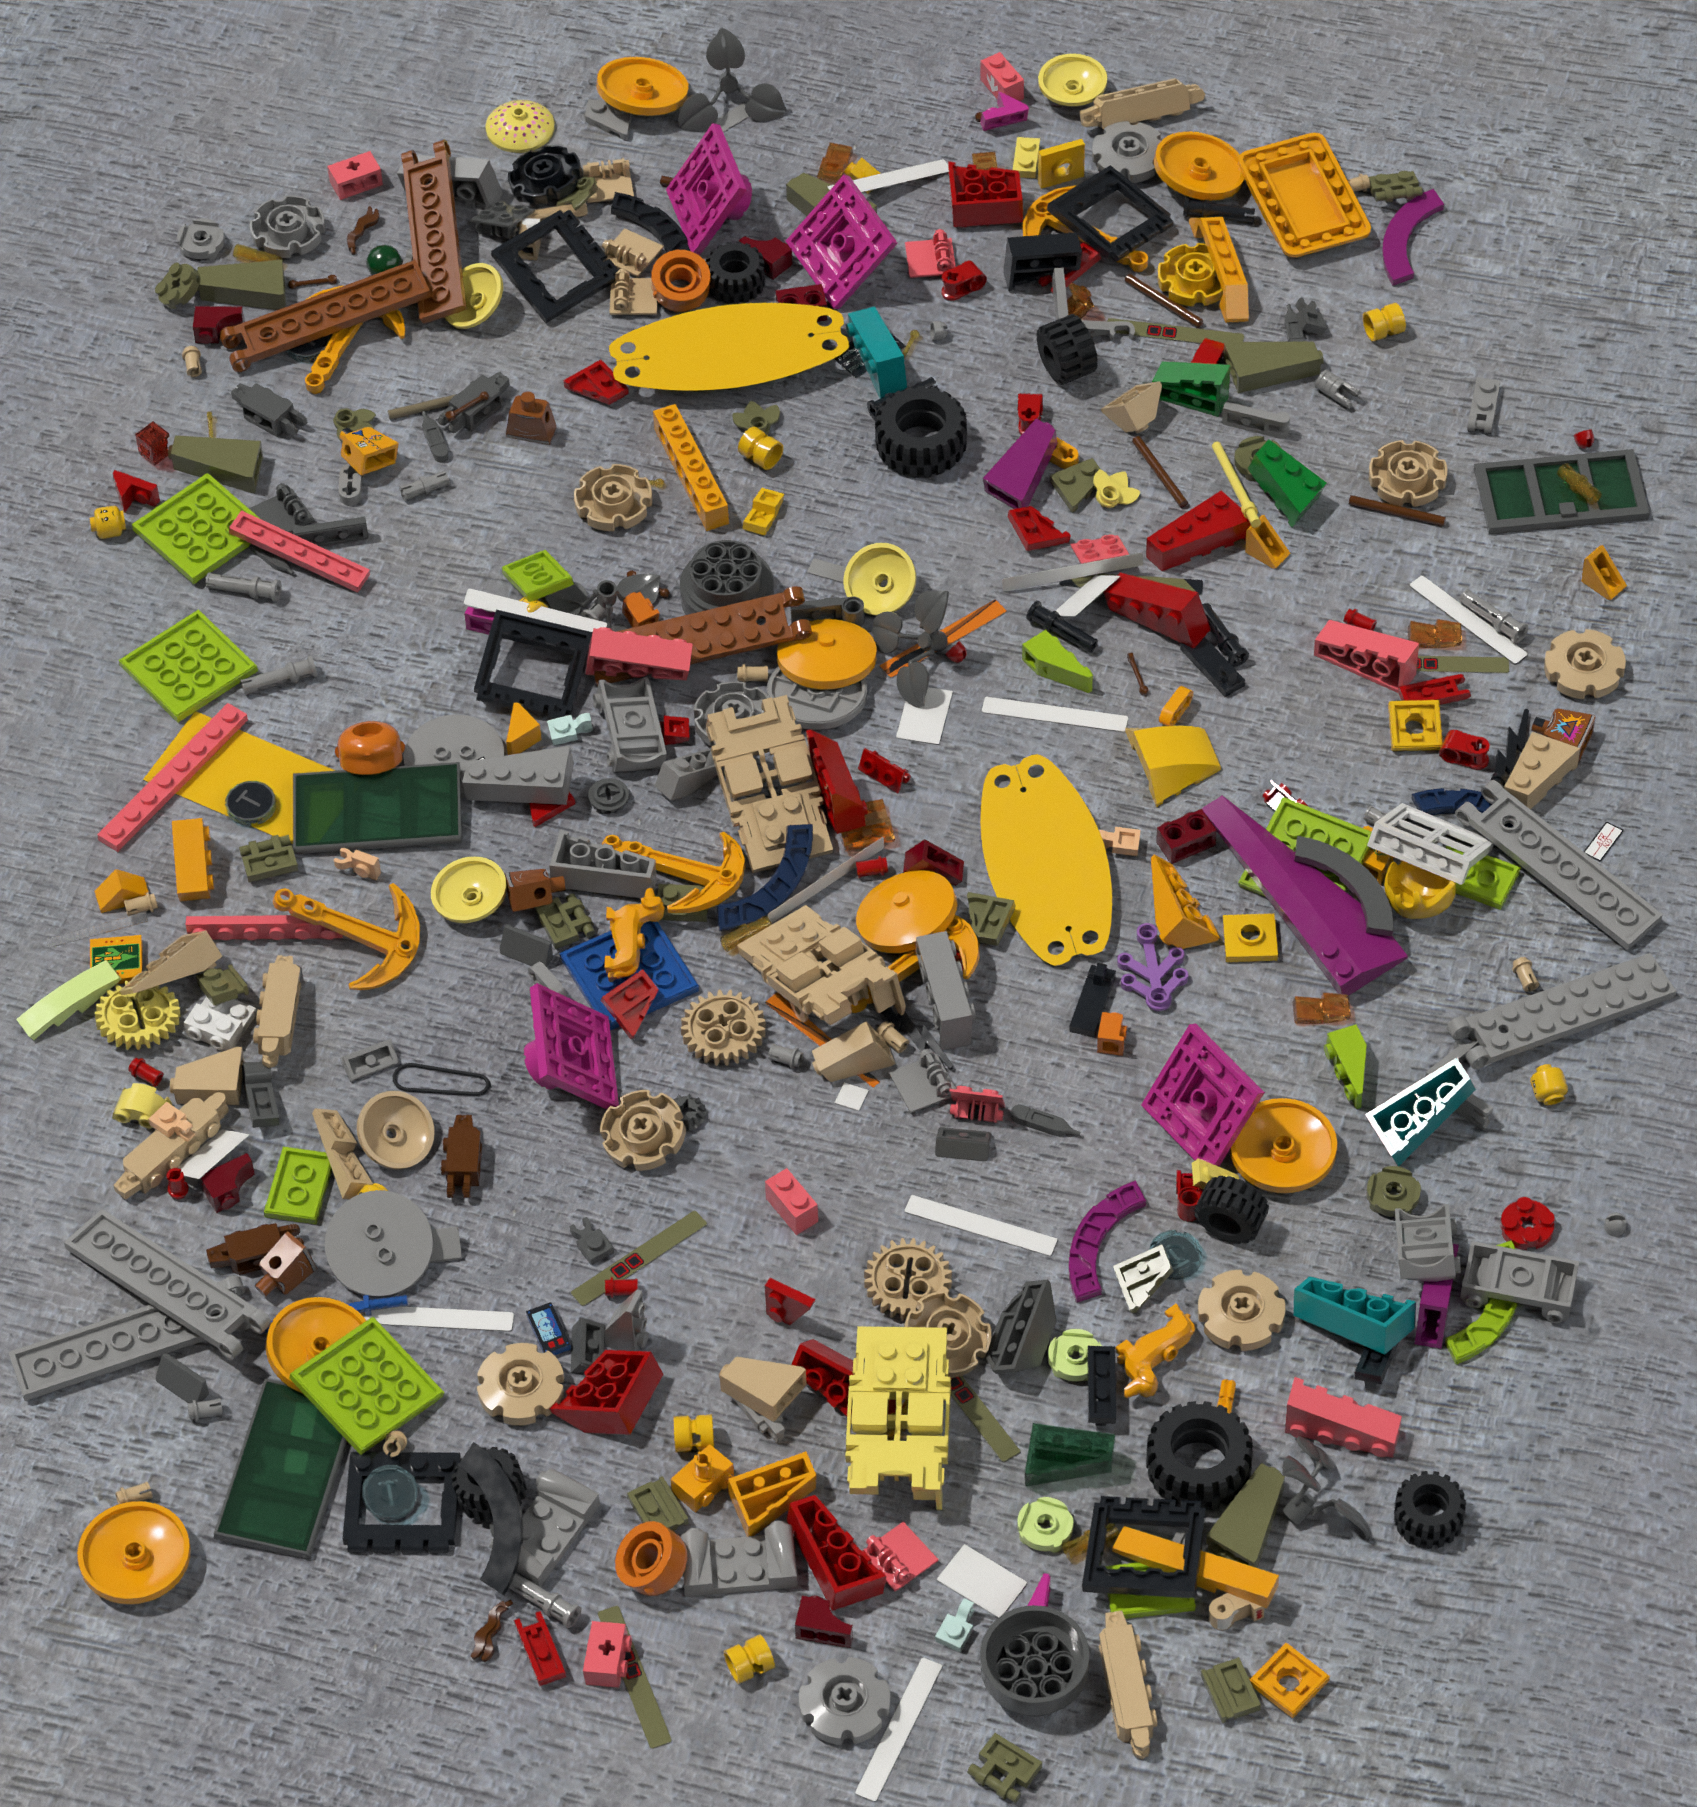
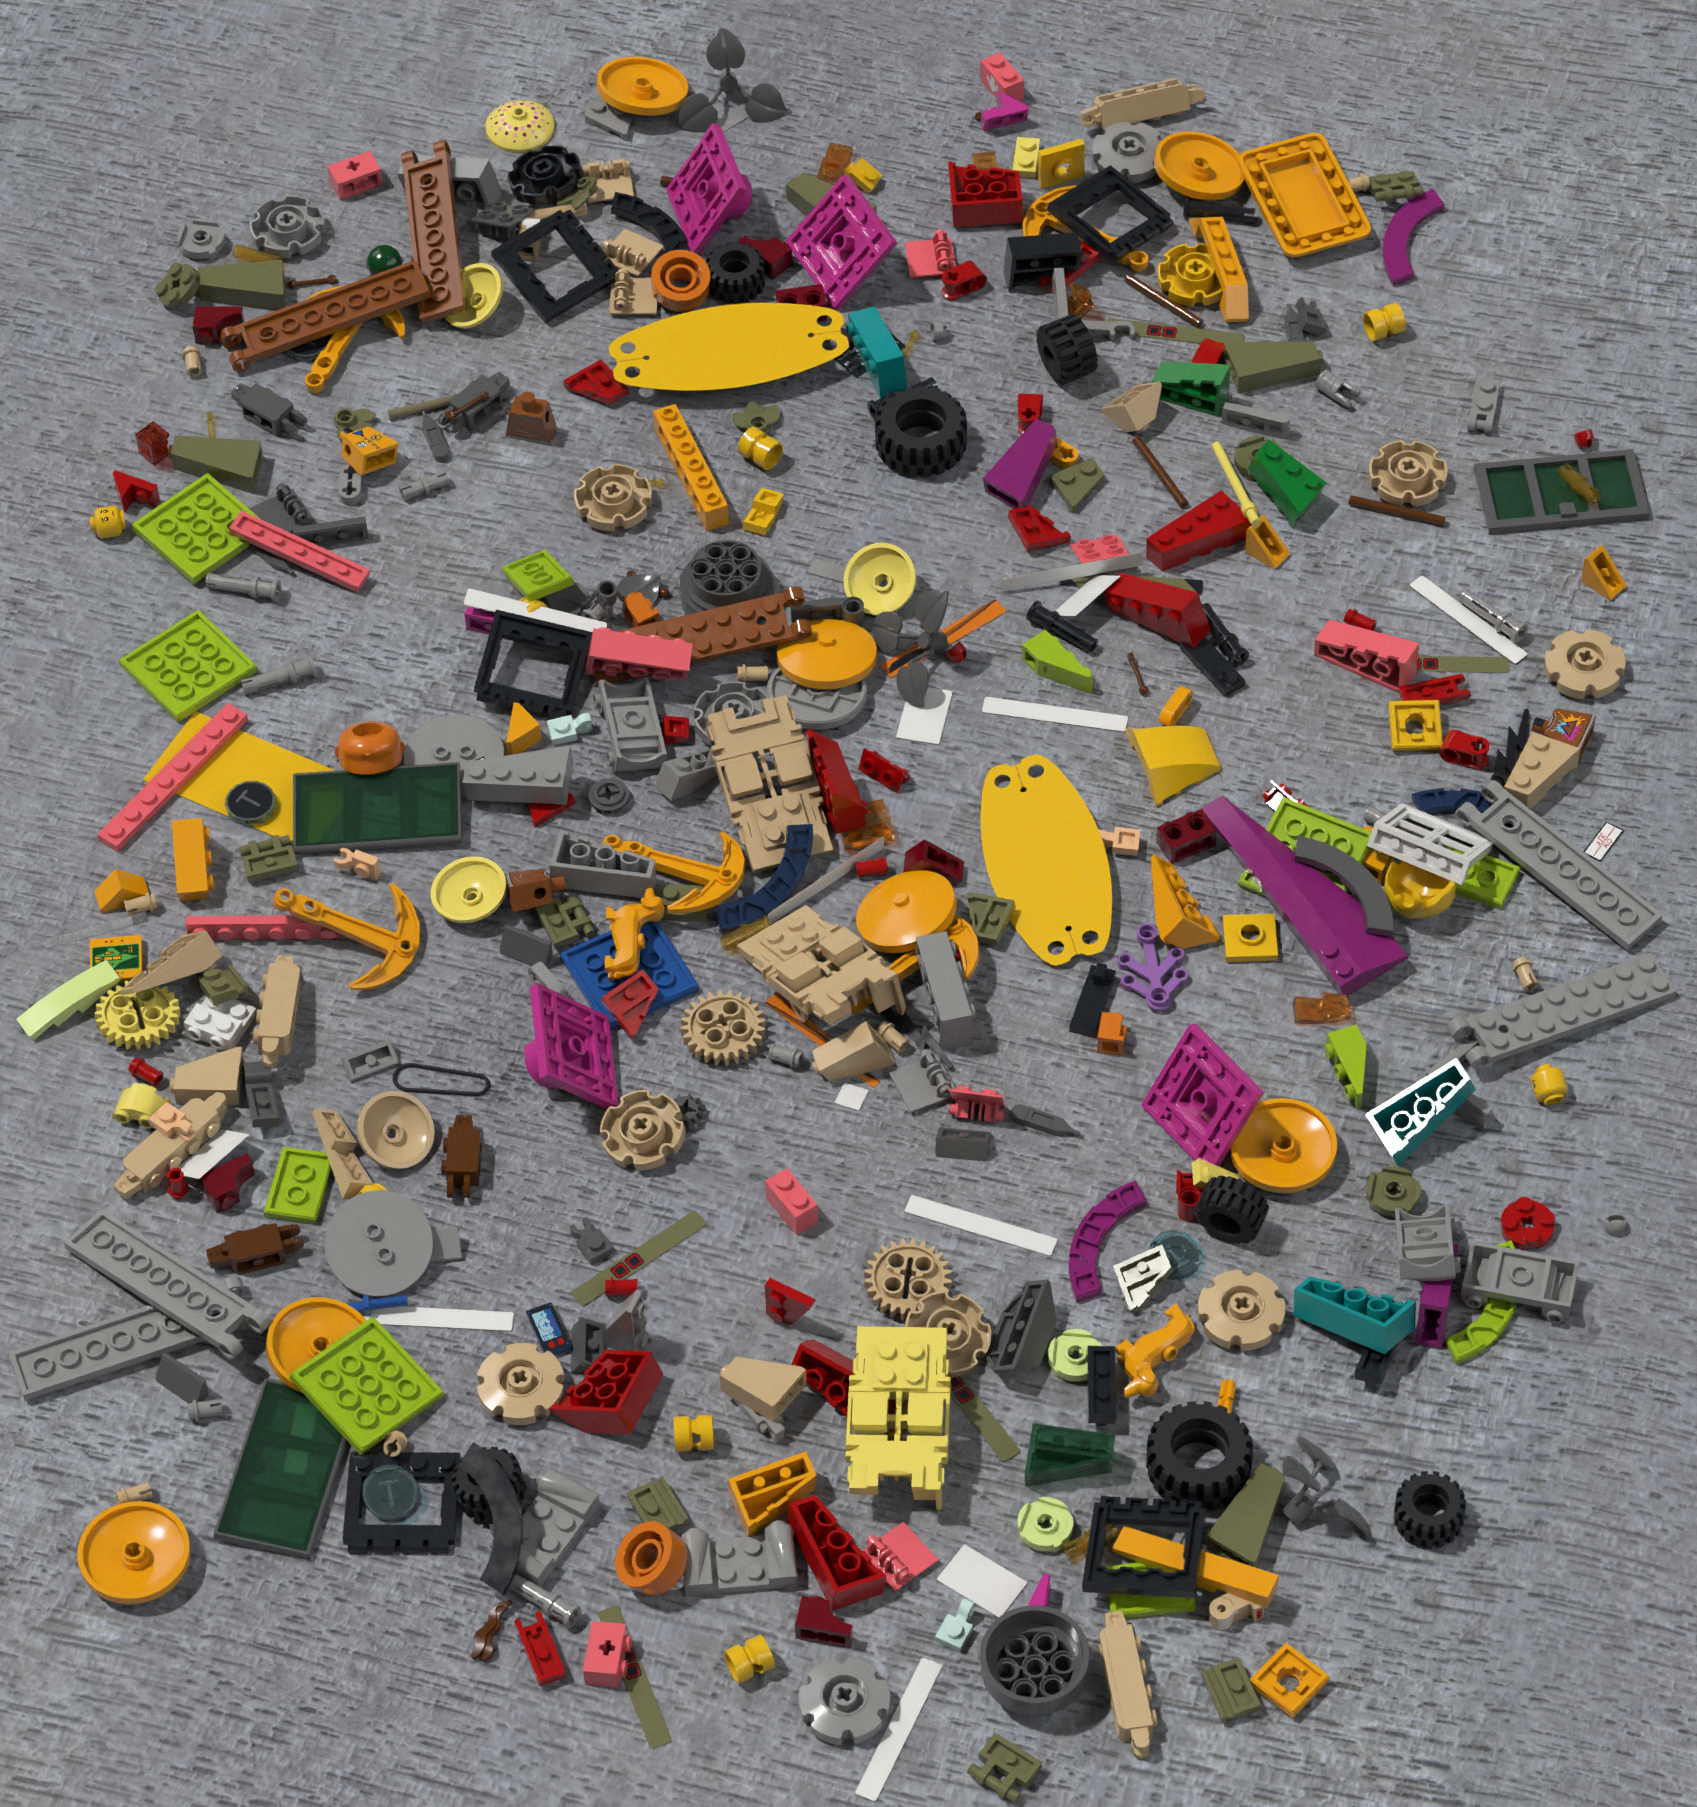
dark orange torso [254,1231,317,1297] -> none
reddish brown hair [347,206,380,255] -> none
light orange brick [670,1444,734,1513] -> none
white sticker [828,159,948,192] -> none
light yellow dish [1038,54,1107,107] -> none
light yellow plate [1093,469,1140,508] -> none
coral wedge [1285,1377,1402,1458] -> none
clear orange slope [1408,619,1462,648] -> none

